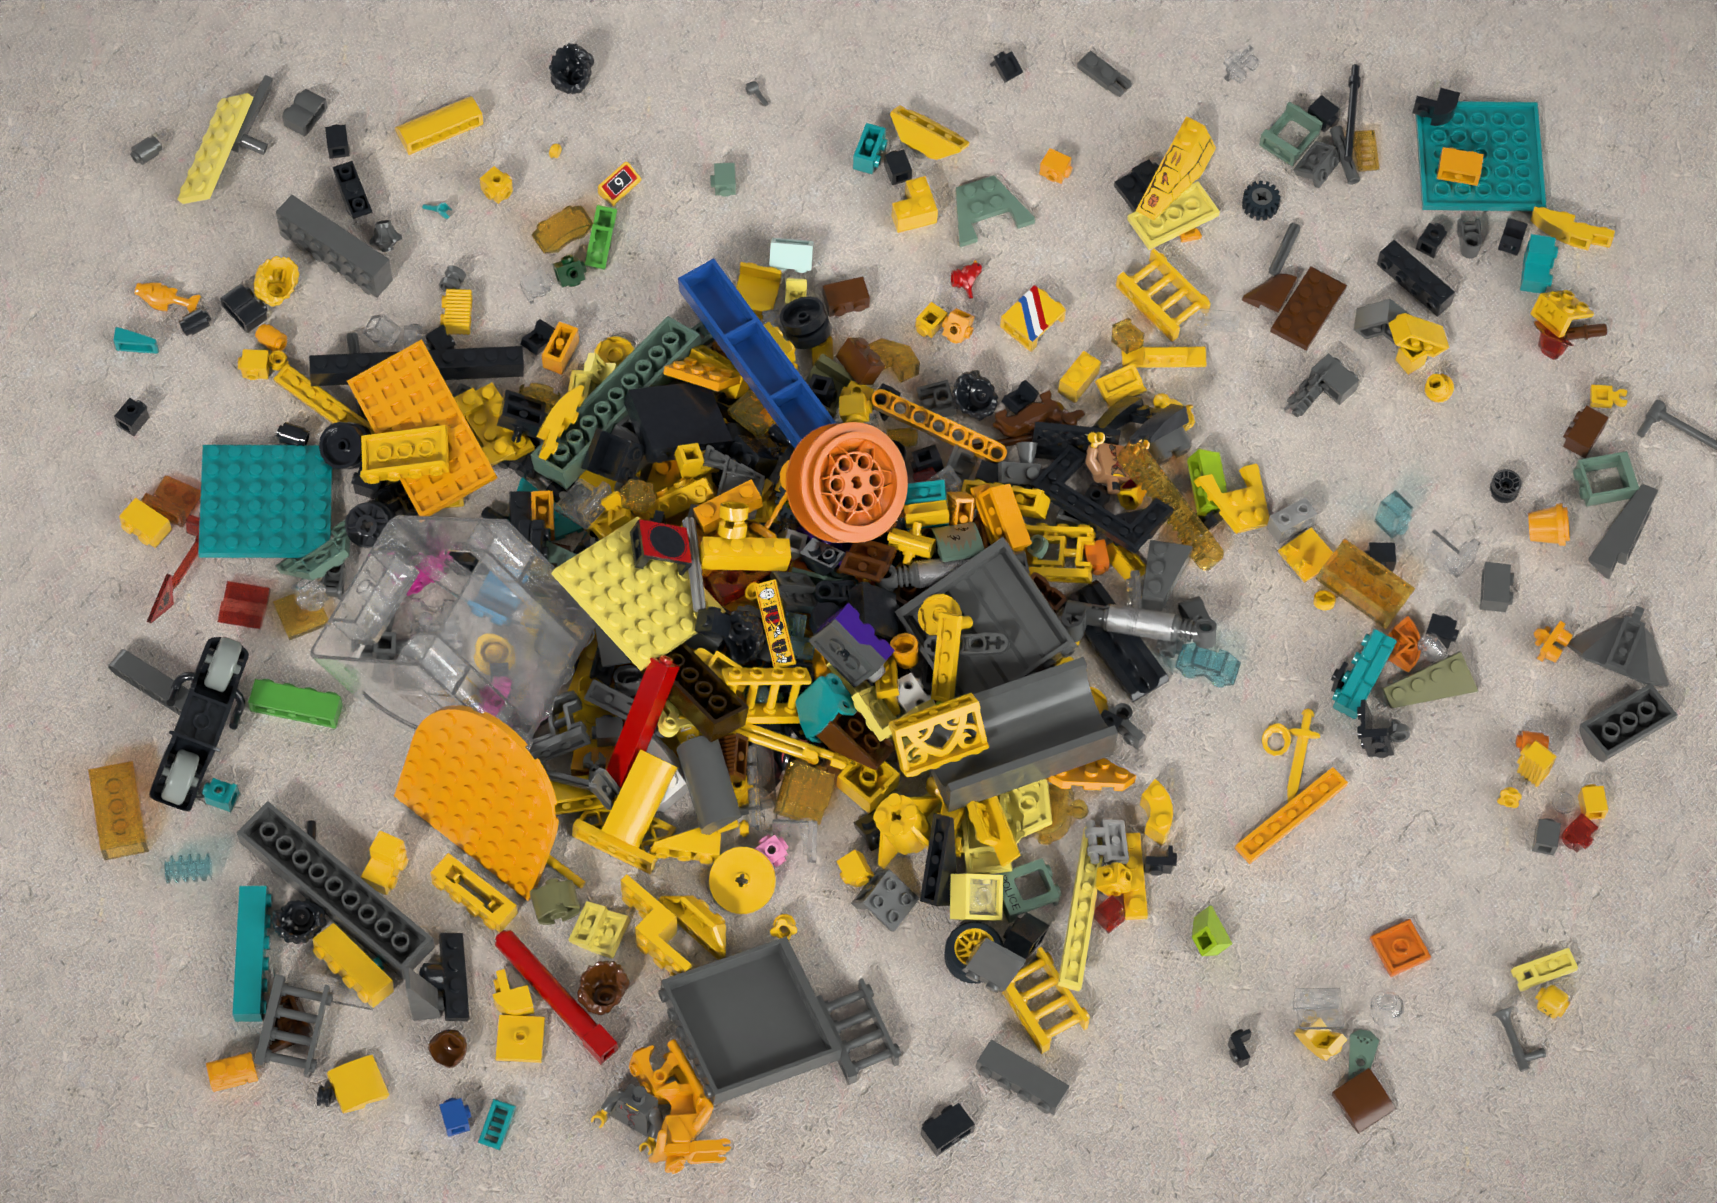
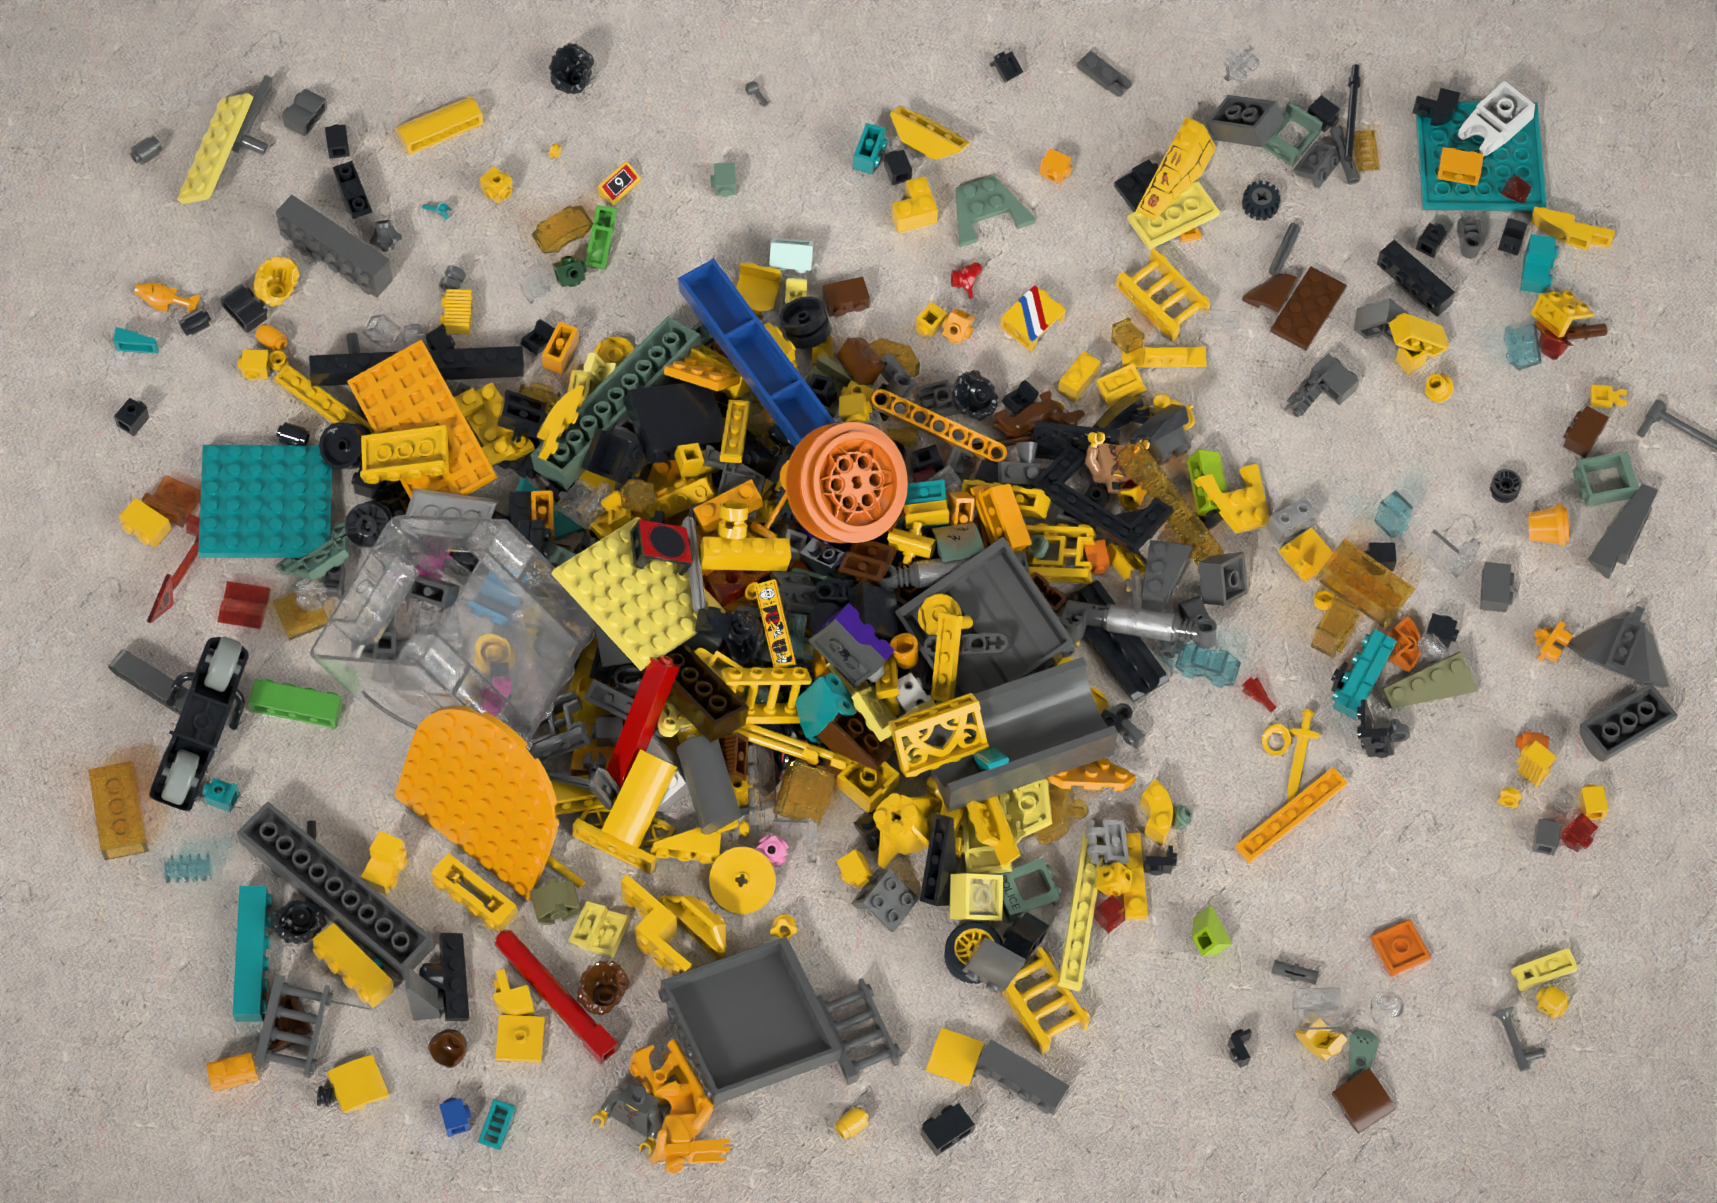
none -> light grey tile [402,488,497,539]
none -> dark grey brick [406,574,460,608]
none -> yellow tile [720,400,750,463]
none -> yellow brick [834,1106,869,1140]
none -> dark grey plate [881,353,917,398]
none -> yellow slope [926,1027,985,1086]
none -> teal slope [974,747,1010,771]
none -> sand green plate [1173,804,1192,830]
none -> dark grey slope [1198,552,1248,606]
none -> dark grey brick [1206,95,1284,147]
none -> clear red cone [1242,677,1277,713]
none -> dark grey pin [1271,960,1319,985]
none -> clear yellow piece [1311,595,1360,658]
none -> white brick [1458,81,1535,156]
none -> clear red slope [1501,175,1532,204]
none -> clear light blue bracket [1504,323,1542,370]

